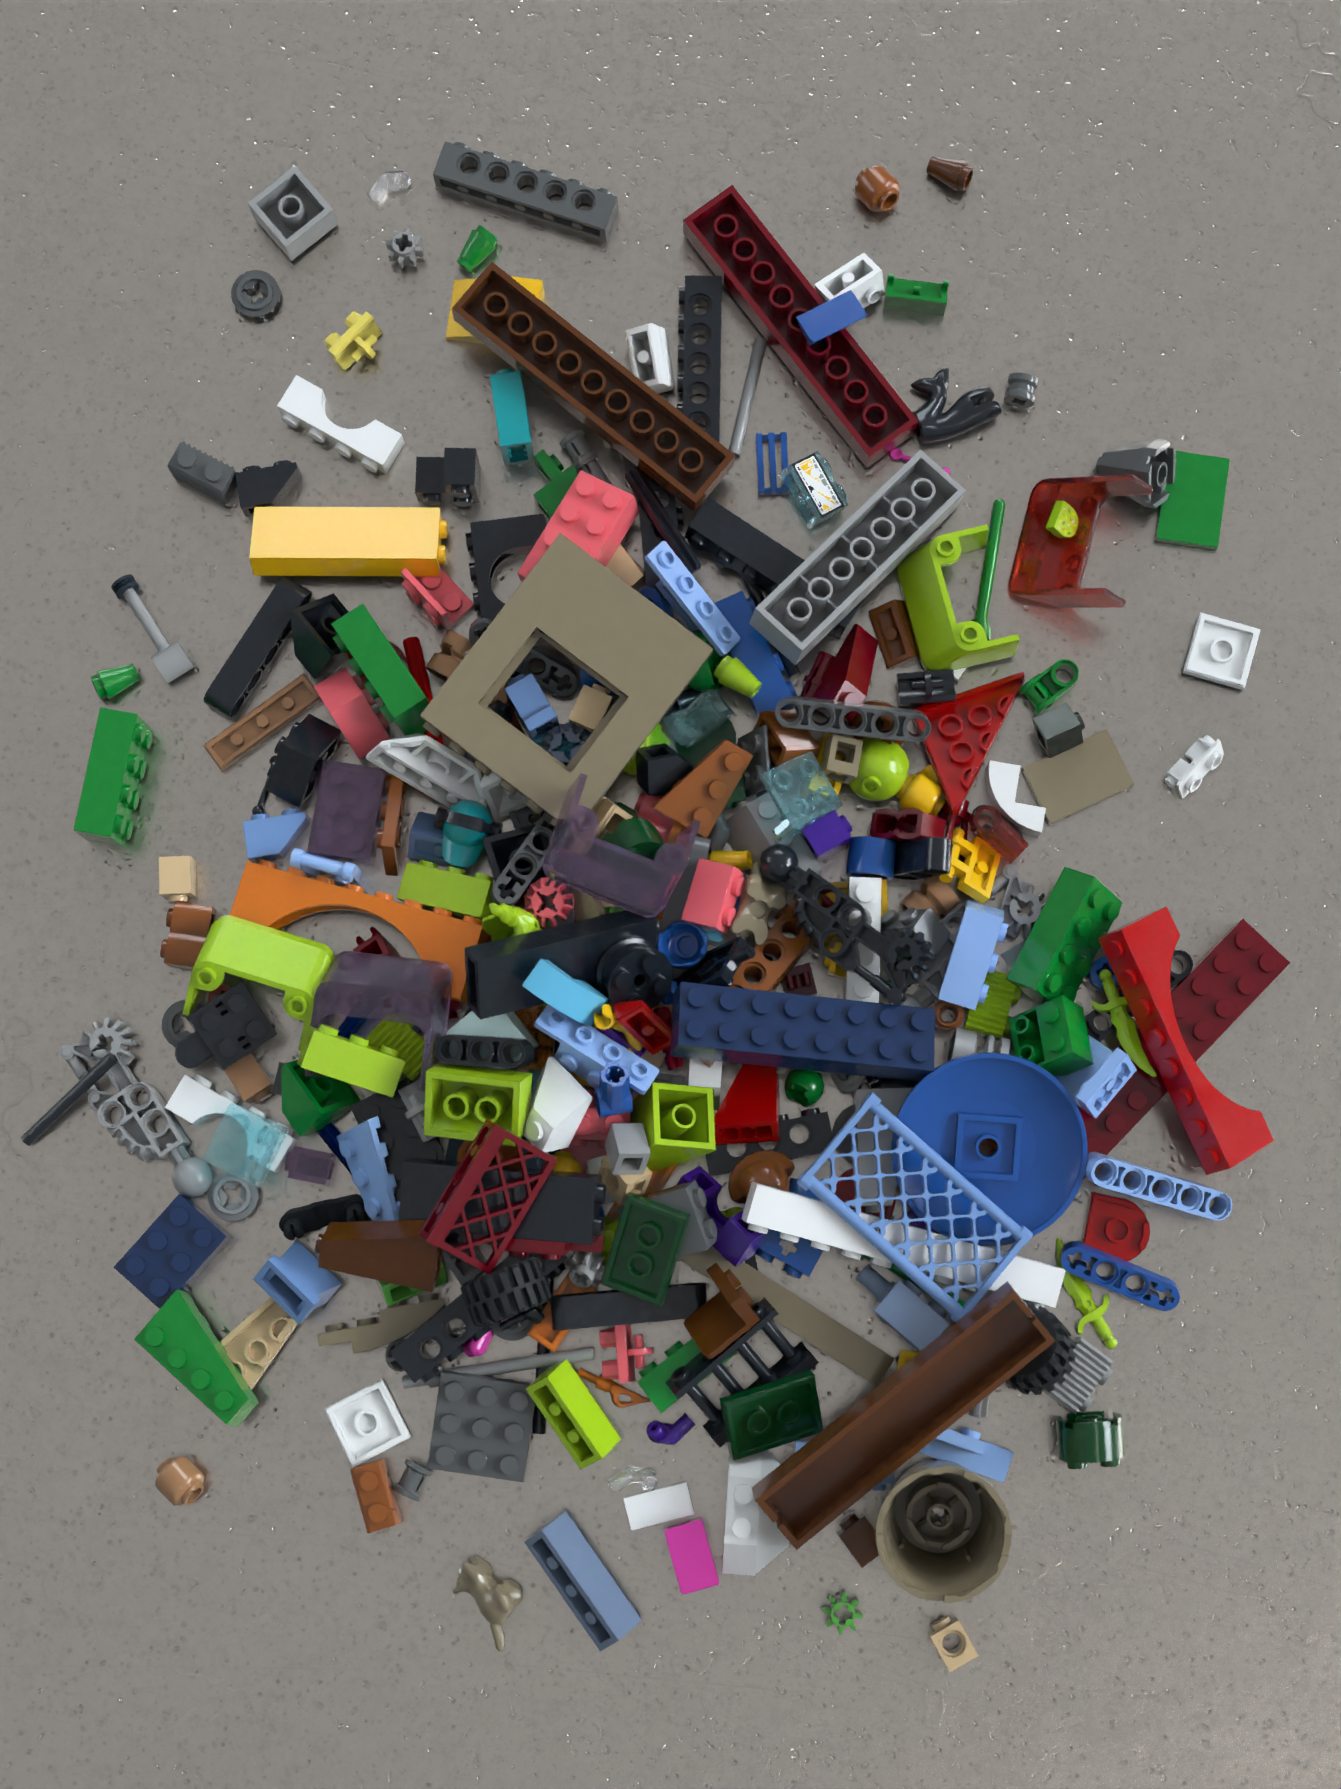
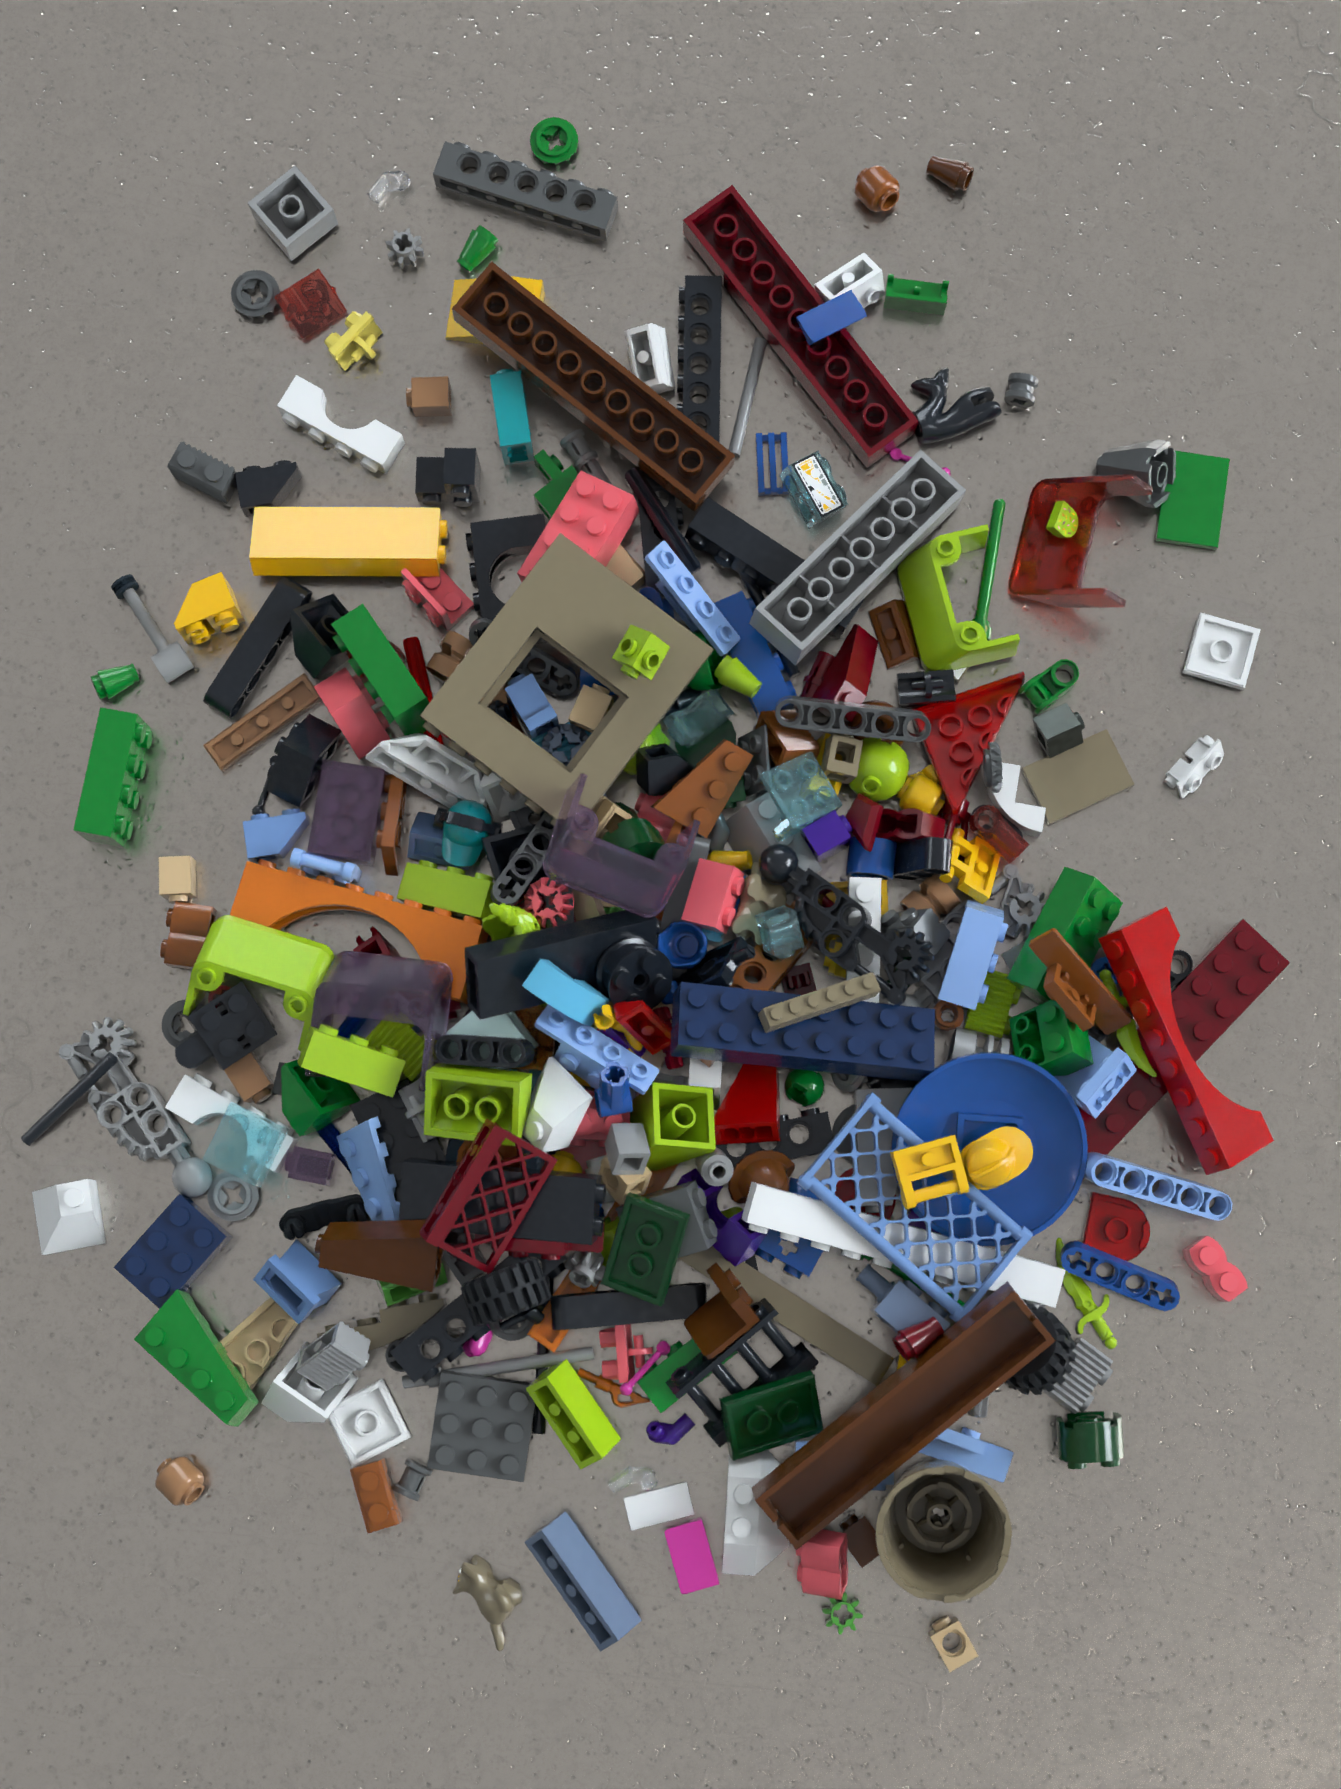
none -> white slope [32,1179,106,1255]
none -> yellow slope [174,572,245,645]
none -> white slope [261,1342,359,1422]
none -> clear red piece [274,268,347,340]
none -> light grey brick [296,1321,371,1391]
none -> medium nougat brick [406,376,452,417]
none -> green gear [530,117,578,166]
none -> lime brick [612,625,670,680]
none -> dark pink hinge [620,1341,671,1396]
none -> light grey brick [695,1147,734,1186]
none -> clear light blue brick [755,905,805,959]
none -> dark tan piece [758,972,881,1033]
none -> coral brick [796,1529,848,1600]
none -> dark red piece [845,793,884,852]
none -> yellow plate [890,1135,969,1210]
none -> dark red cone [893,1317,944,1361]
none -> yellow piece [960,1126,1033,1190]
none -> dark grey gear [983,742,1003,793]
none -> dark orange bracket [1029,928,1132,1035]
none -> coral brick [1182,1236,1248,1302]

